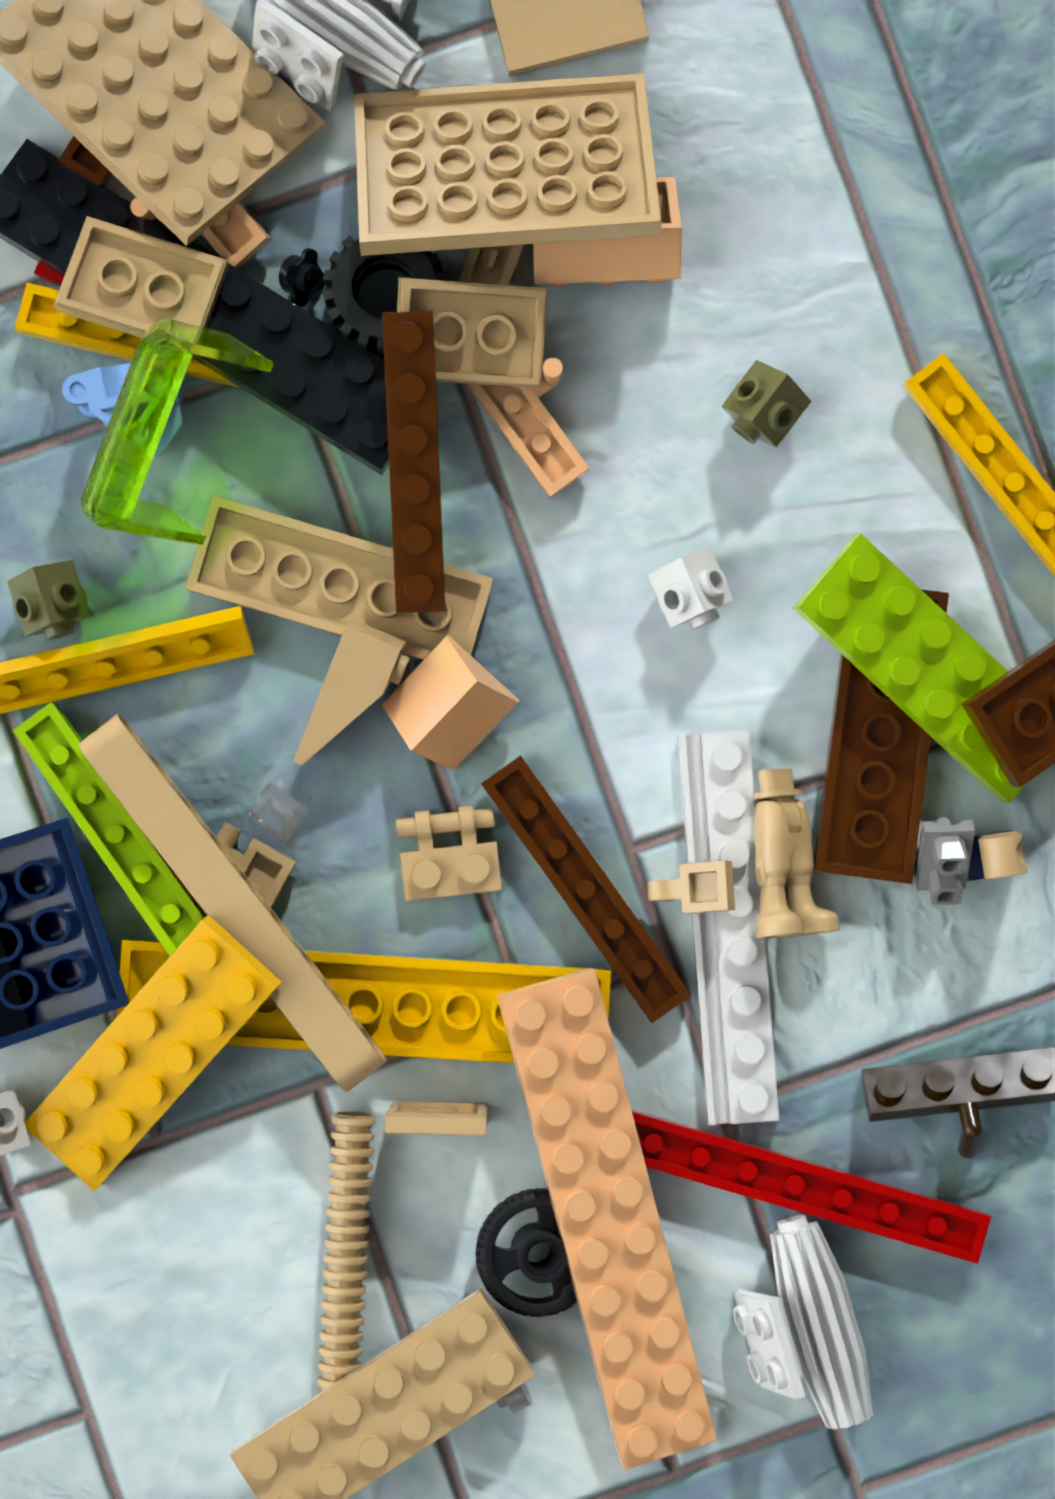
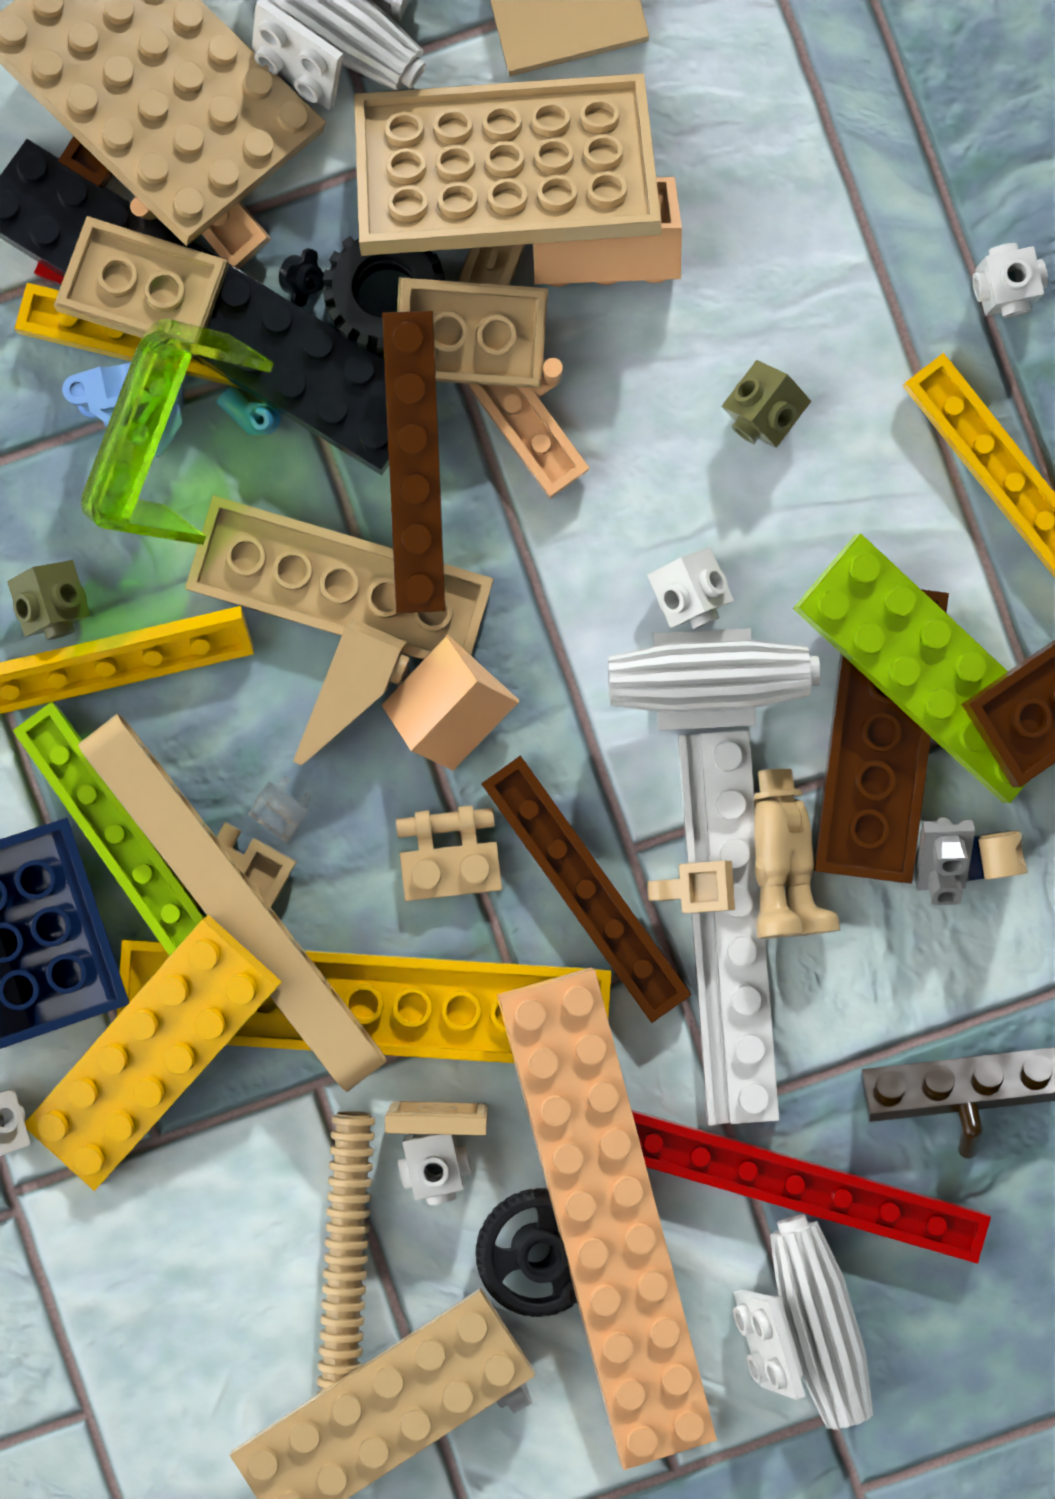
none -> arm [216,386,281,435]
none -> white brick [398,1134,472,1205]
none -> white plate [608,628,820,731]
none -> white brick [973,243,1048,318]

